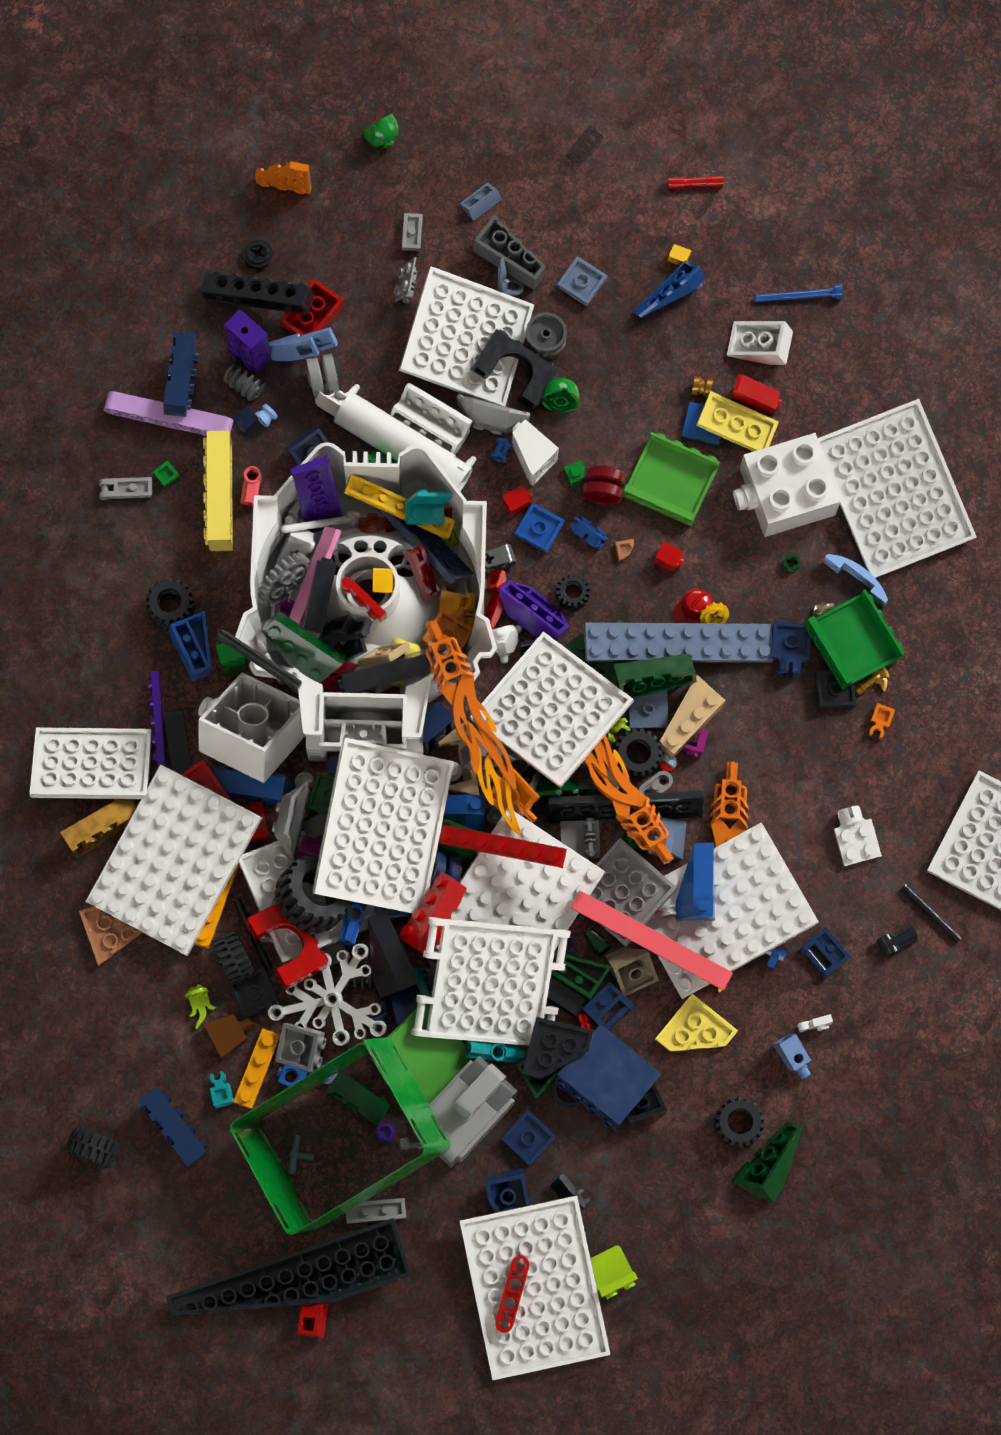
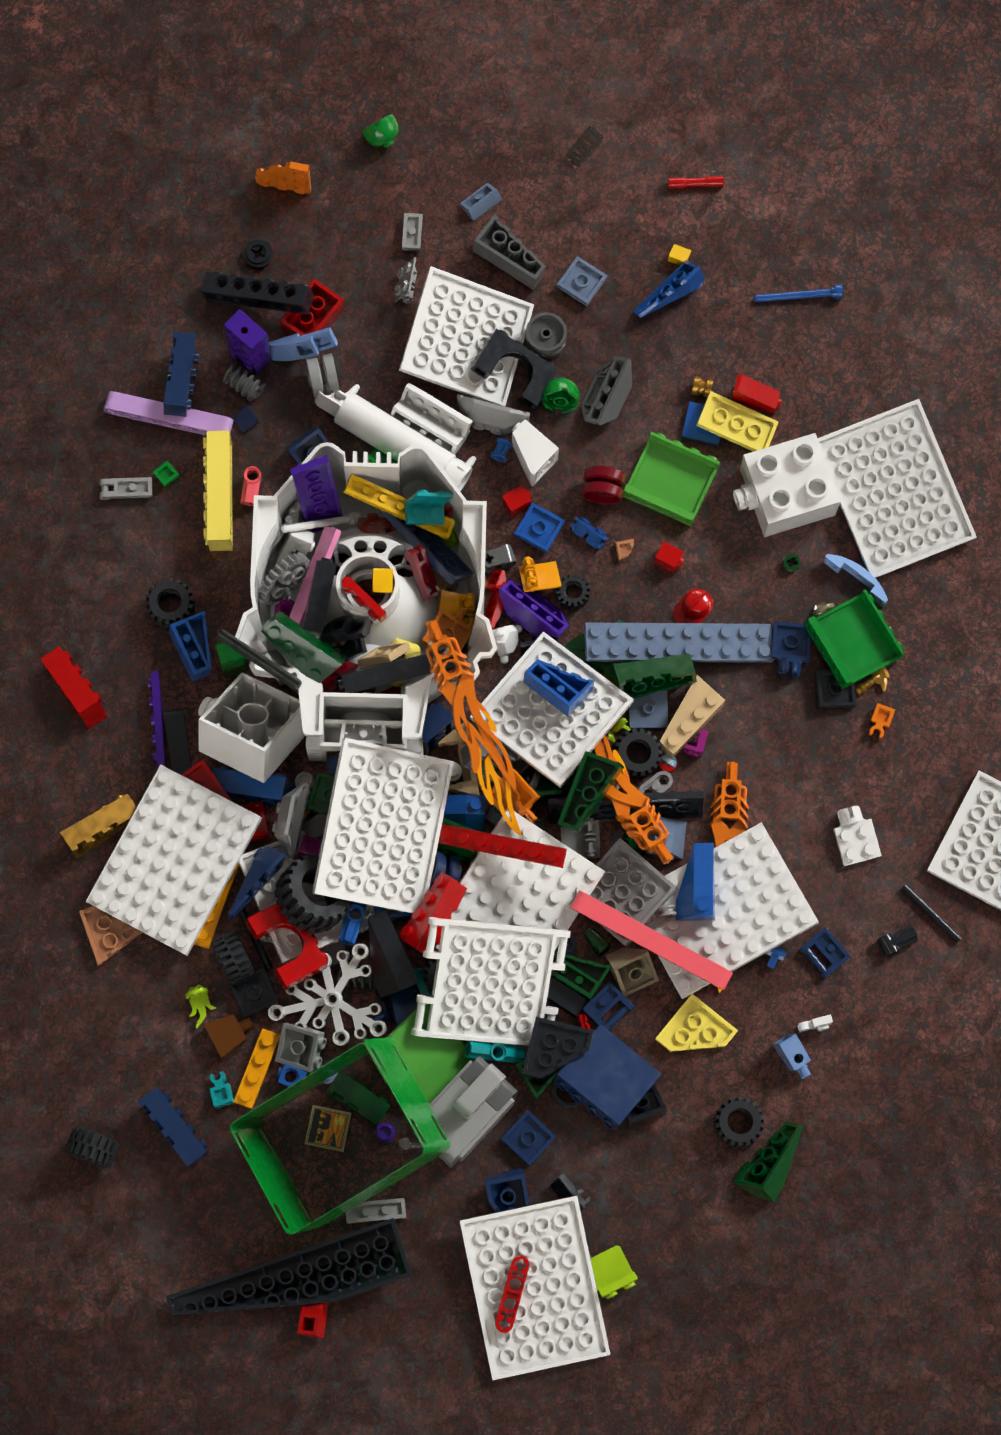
white plate [30,728,152,799] -> none
light blue wheel [255,404,278,428] -> none
sand blue piece [288,1135,314,1175] -> none
sand blue piece [497,257,524,295] -> none
green plate [564,460,585,486] -> none
yellow gear [699,602,729,624] -> none
white slope [727,321,793,365] -> none
none -> red wedge [40,646,107,730]
none -> dark blue wedge [228,845,286,921]
none -> tile [305,1105,352,1152]
none -> light orange hinge [519,557,562,592]
none -> blue wedge [523,659,594,717]
none -> dark green wedge [557,751,624,833]
none -> dark grey wedge [581,356,632,425]

